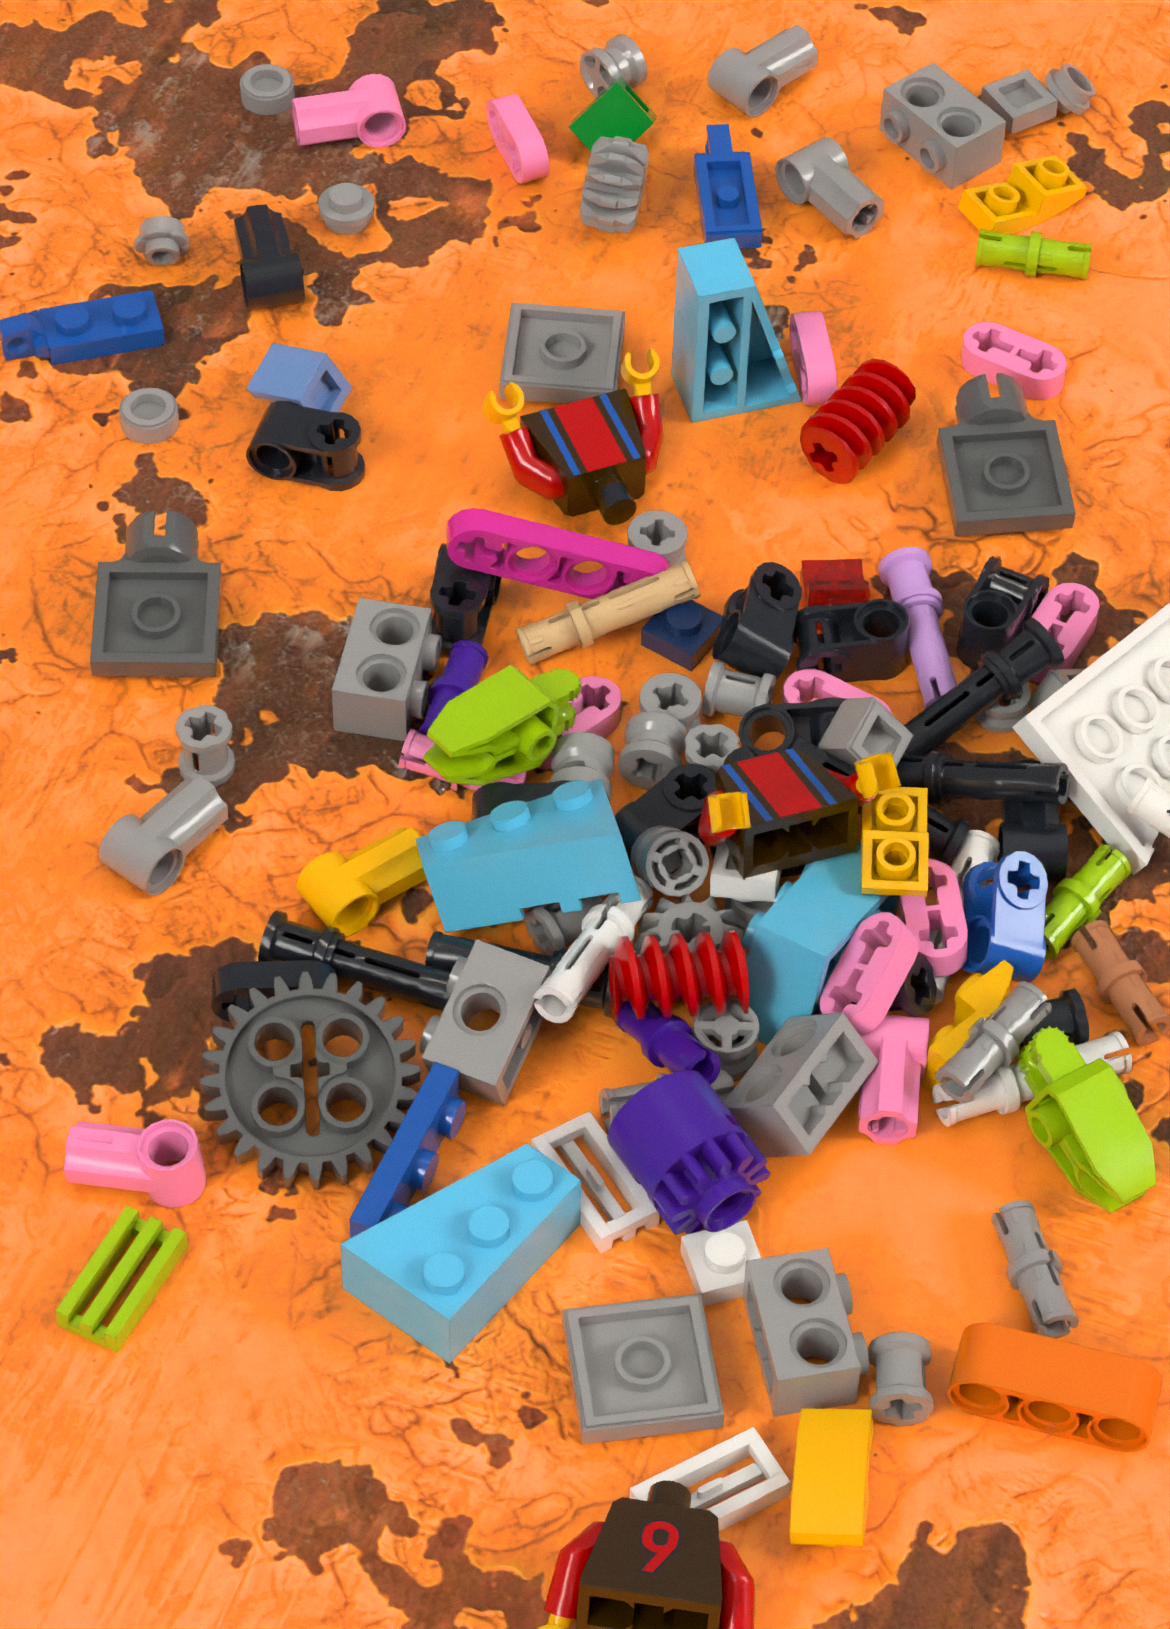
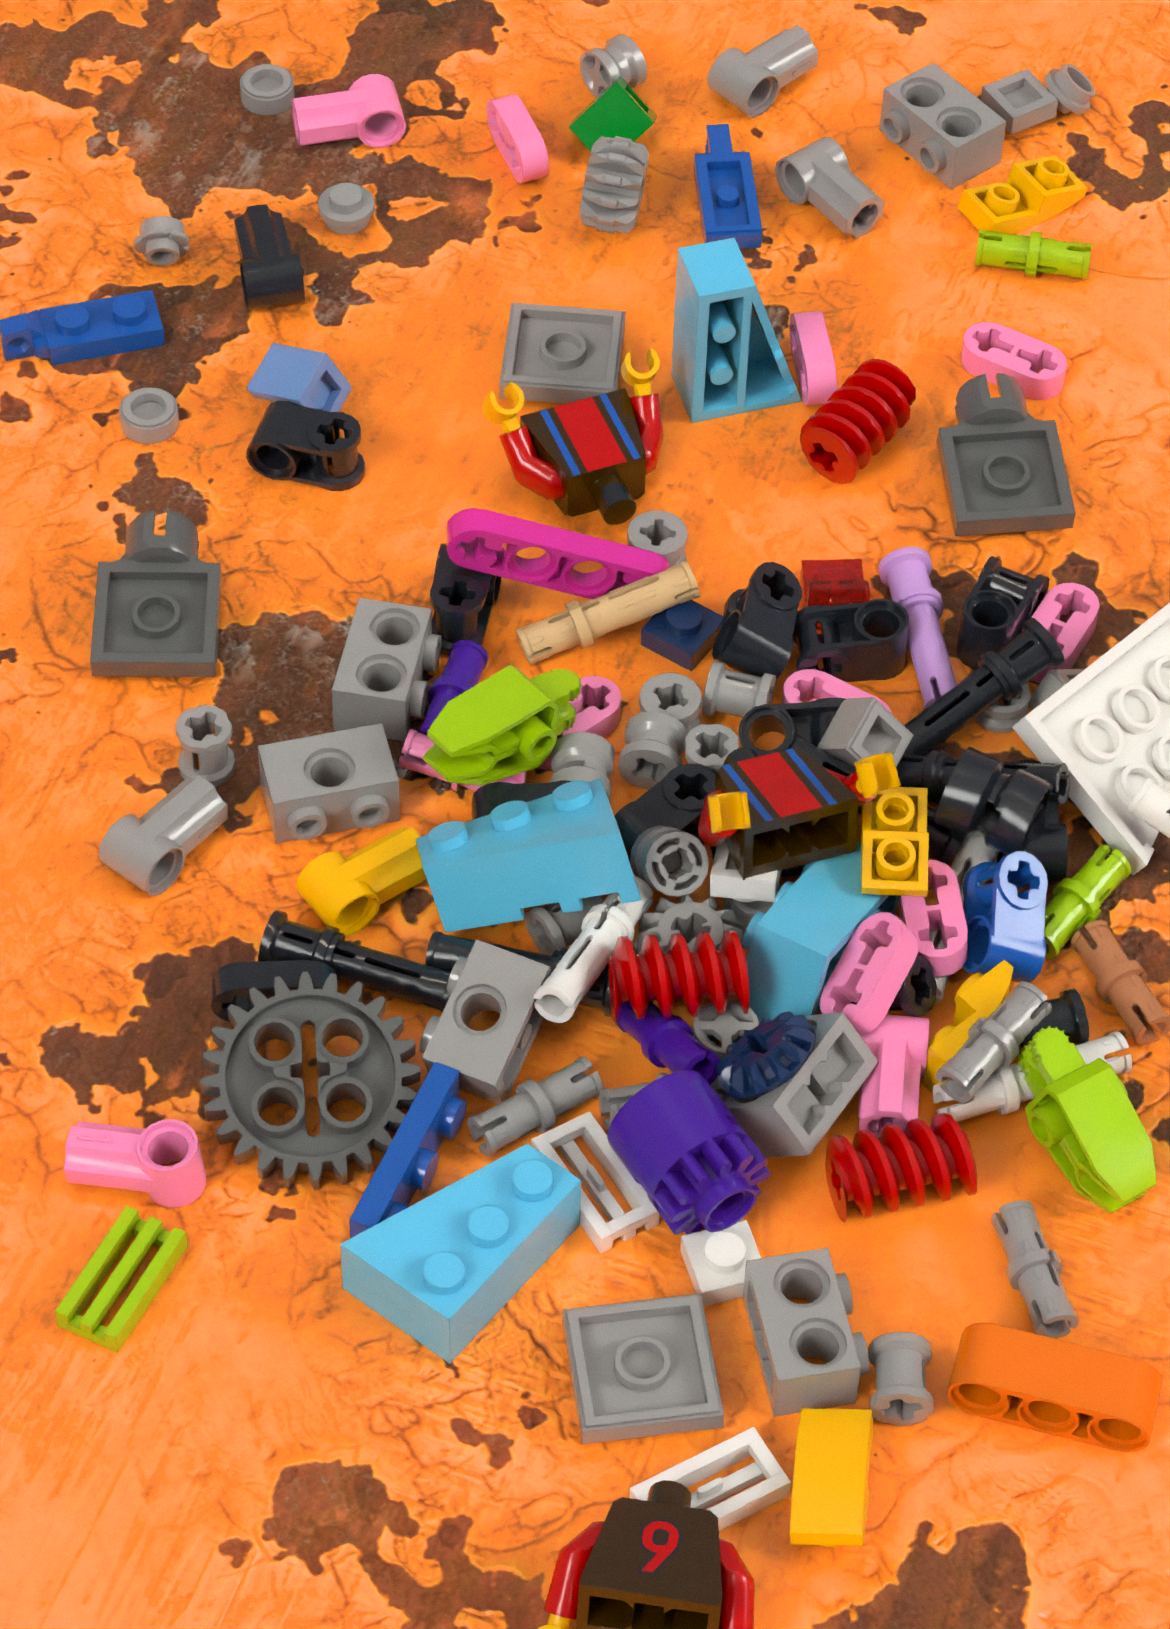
none -> light grey brick [258,723,400,843]
none -> light grey pin [467,1056,603,1157]
none -> dark blue gear [716,1011,816,1098]
none -> red piece [825,1113,977,1223]
none -> black wheel [935,747,1053,855]

